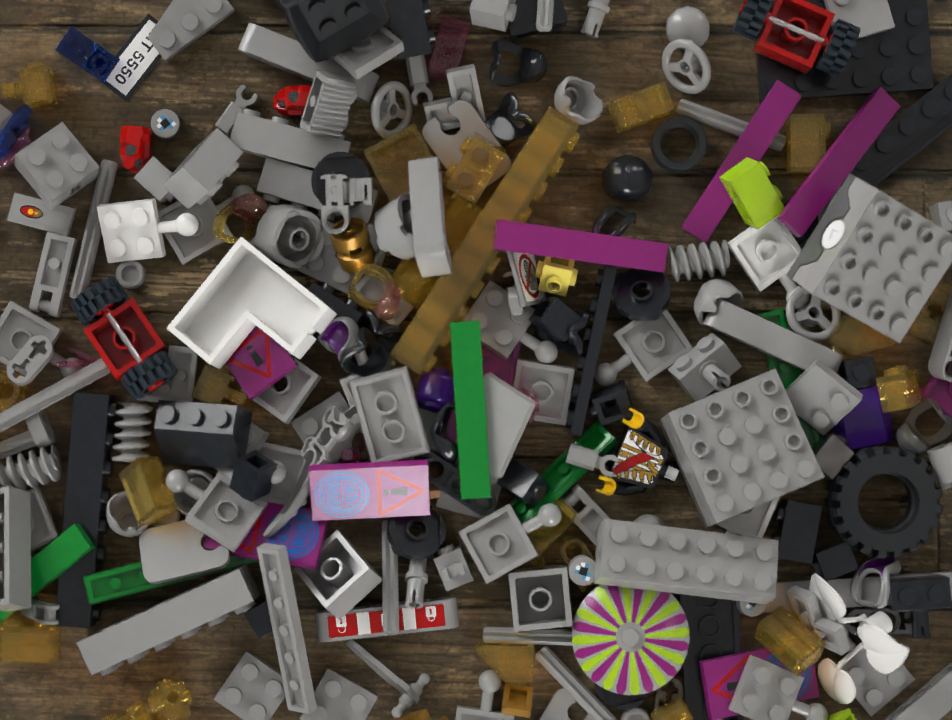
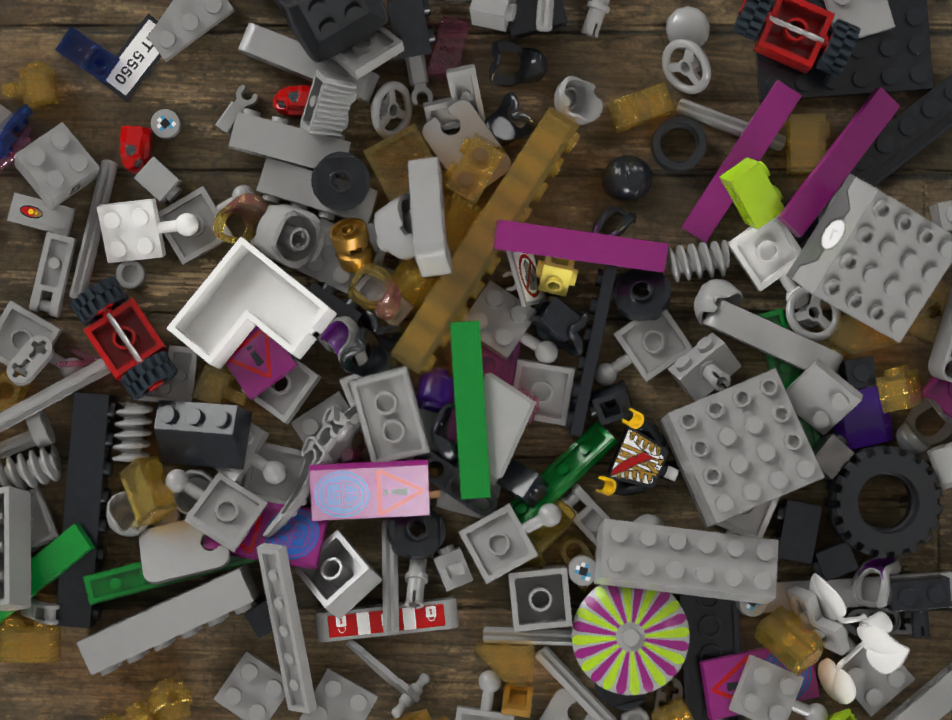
light grey brick [162,128,244,209] -> none
black brick [229,450,278,502] -> none
light grey piece [320,174,373,234] -> none
light grey tile [508,286,526,316] -> none
light grey bar [565,443,619,477] -> none

